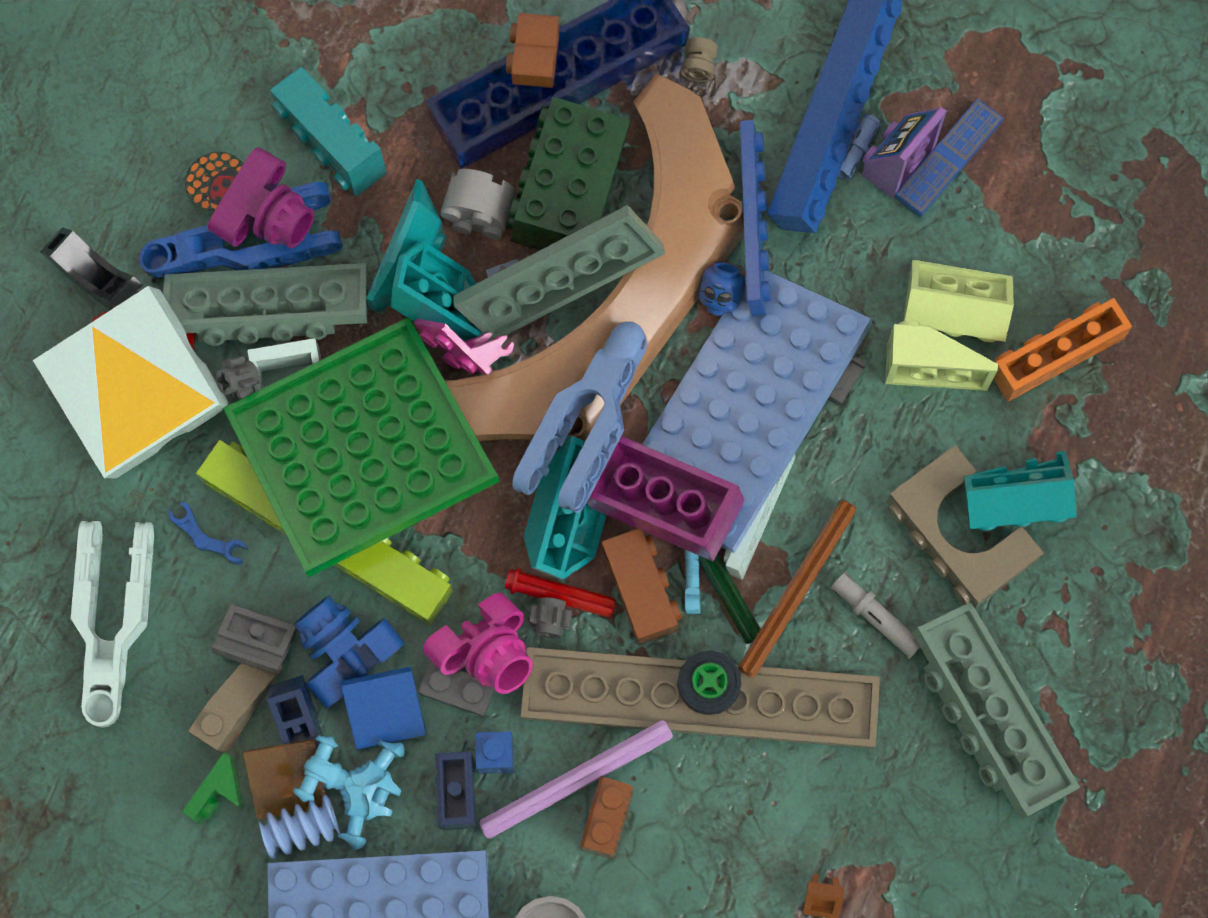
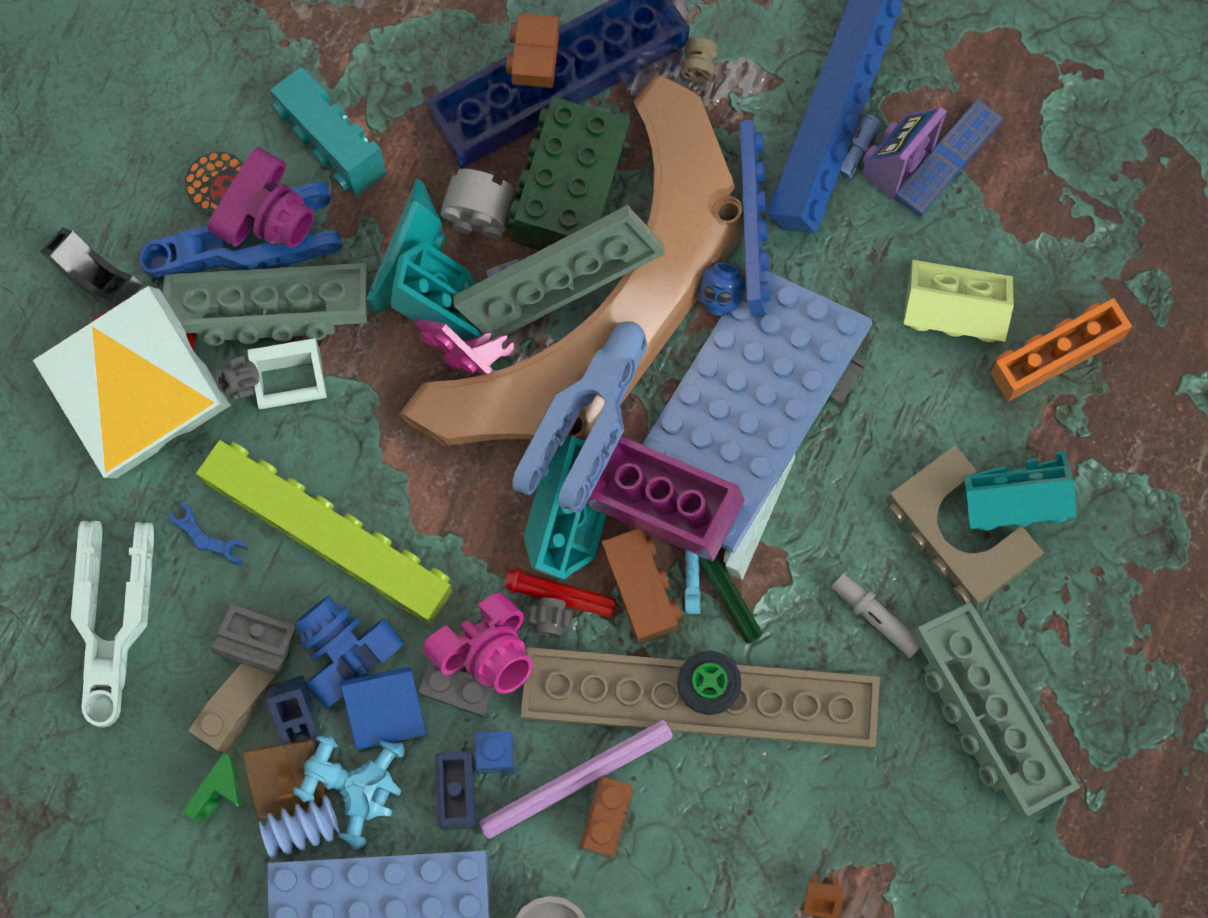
green plate [223,318,500,578] -> none
dark orange axle [739,500,856,678] -> none
yellowish green slope [885,321,998,391] -> none

